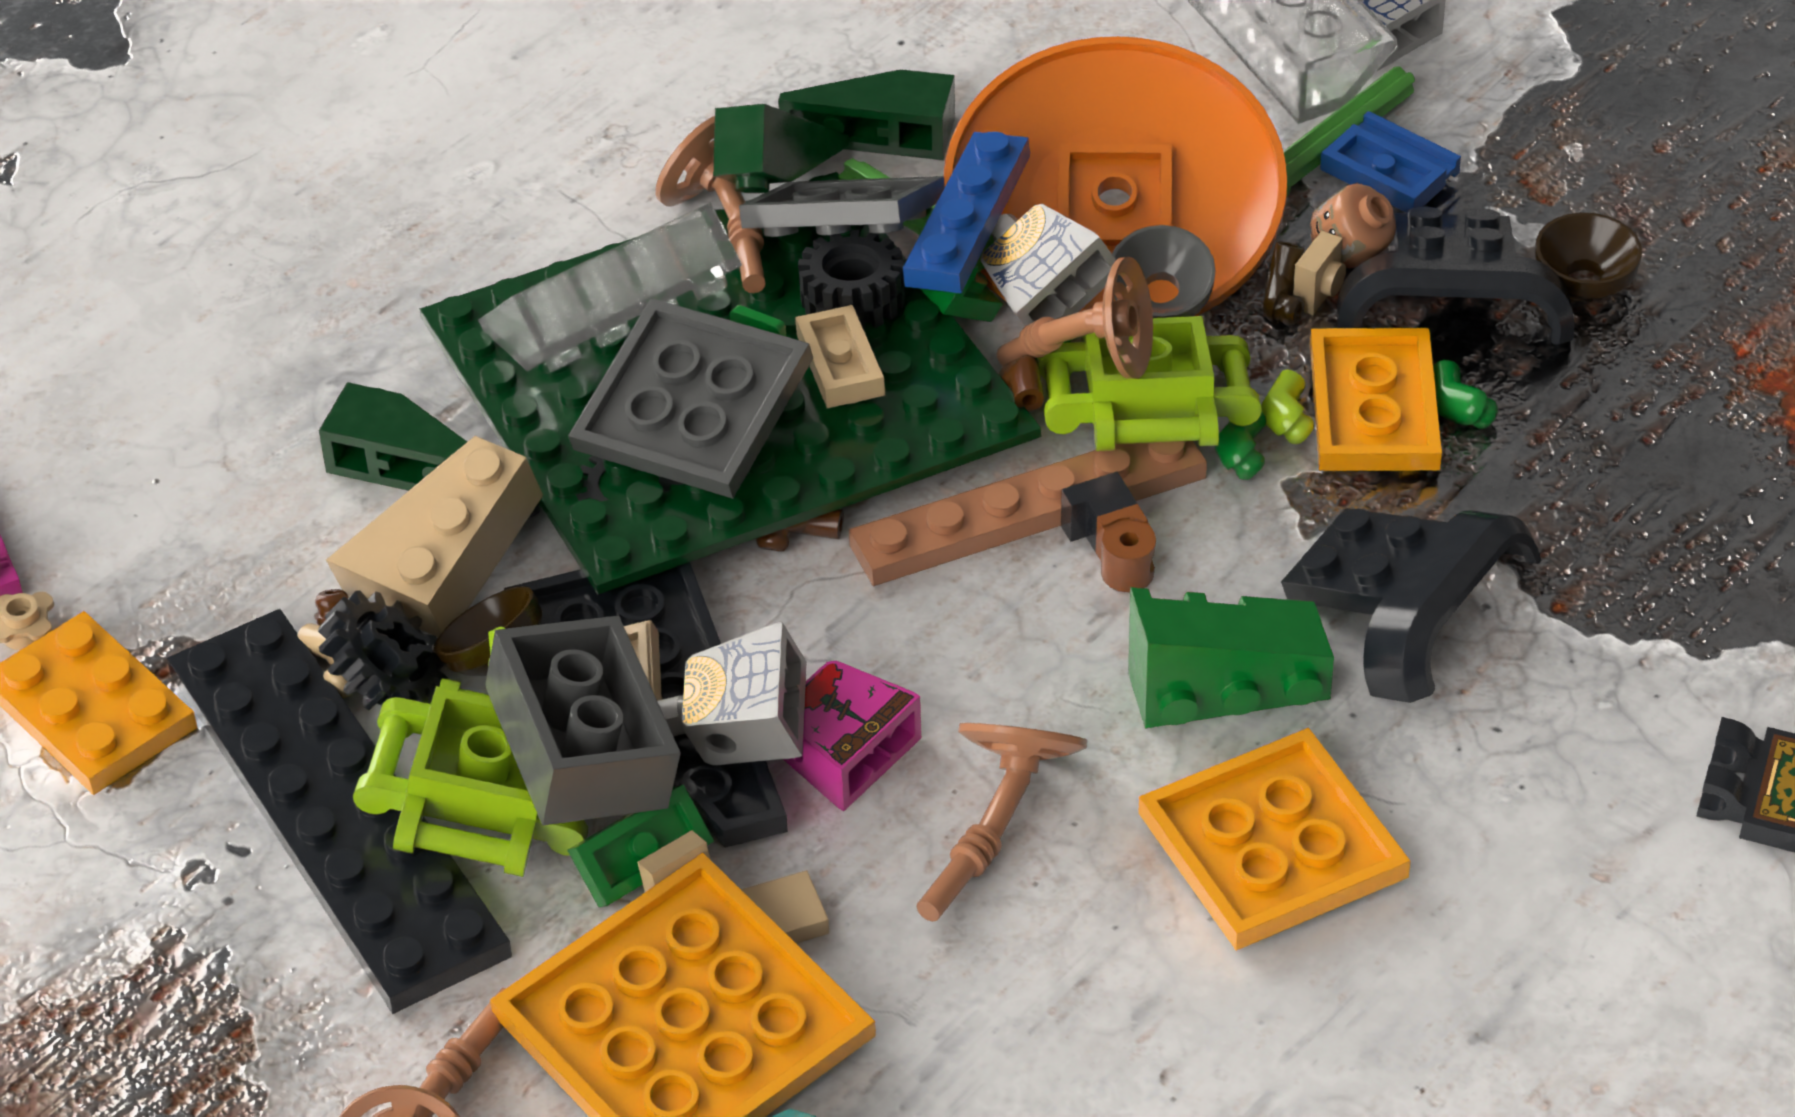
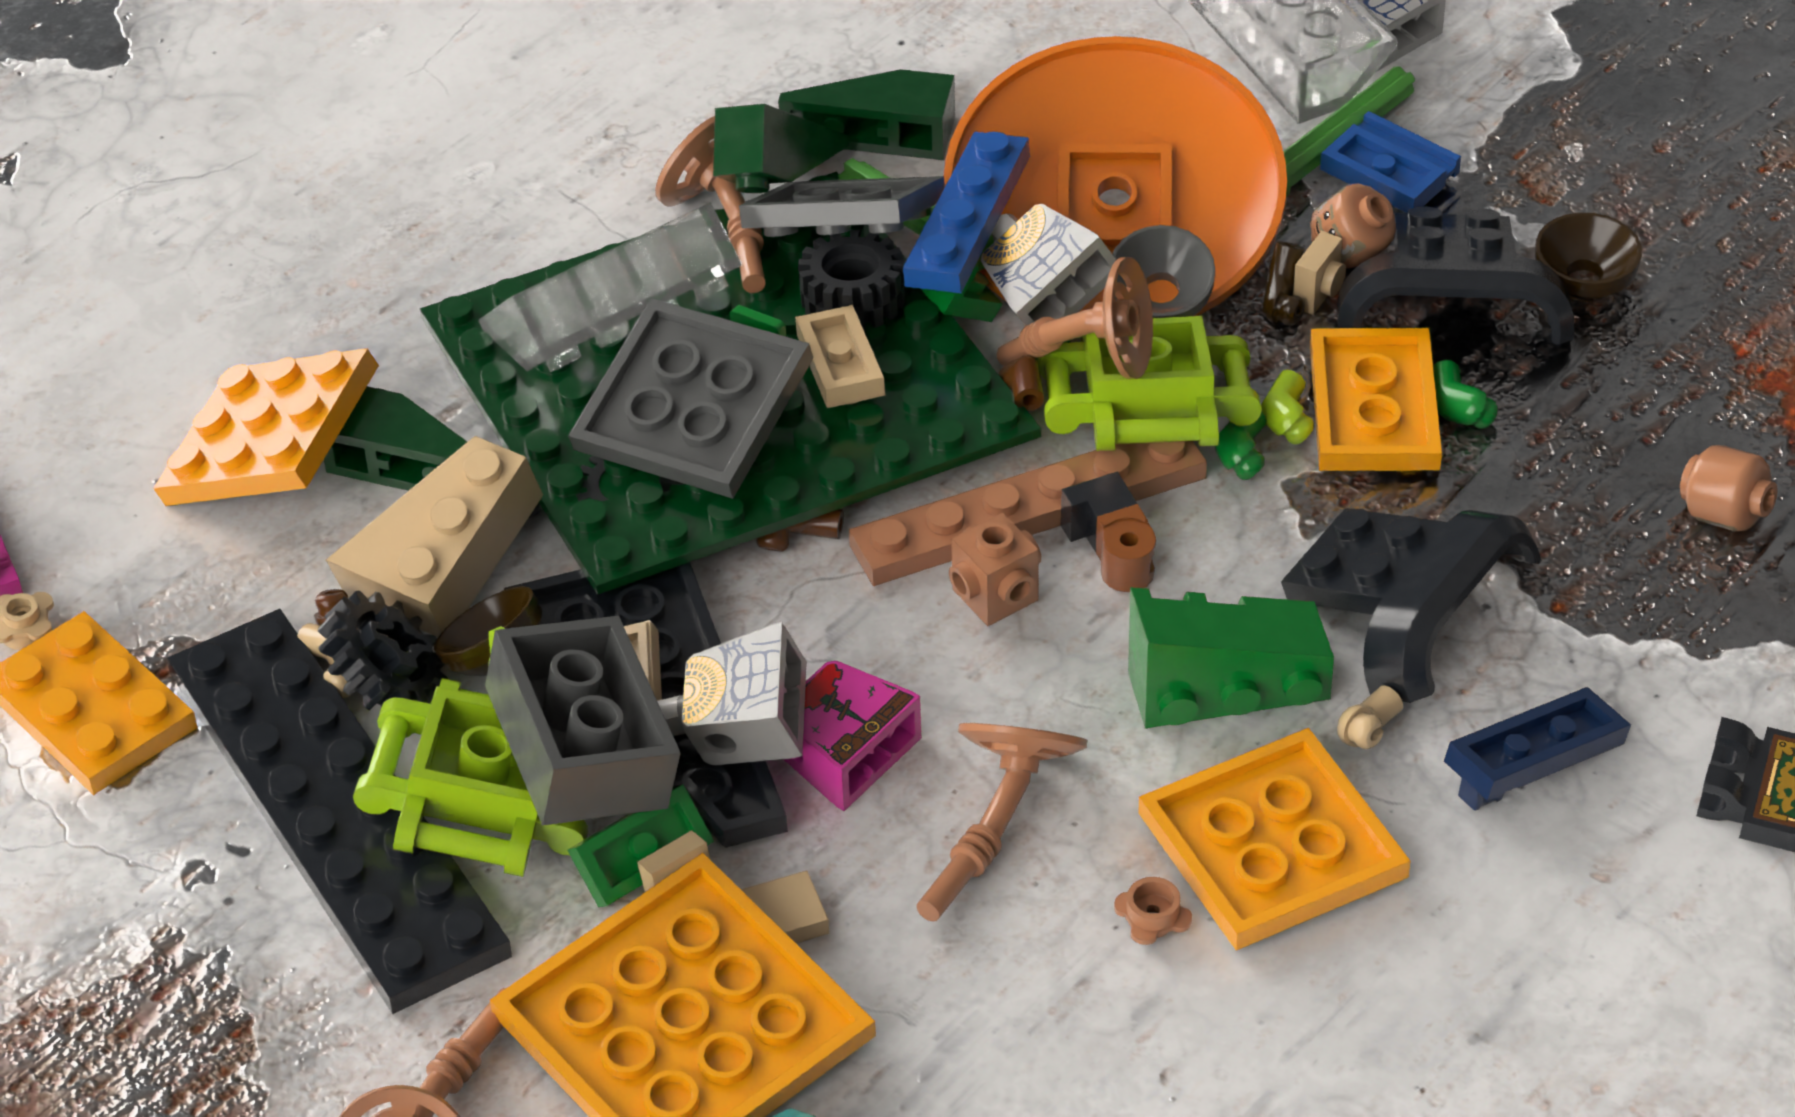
none -> light orange plate [153,348,379,506]
none -> nougat brick [949,513,1041,626]
none -> nougat plate [1114,877,1192,945]
none -> tan arm [1337,685,1403,749]
none -> dark blue hinge [1444,687,1631,811]
none -> nougat head [1680,445,1778,531]

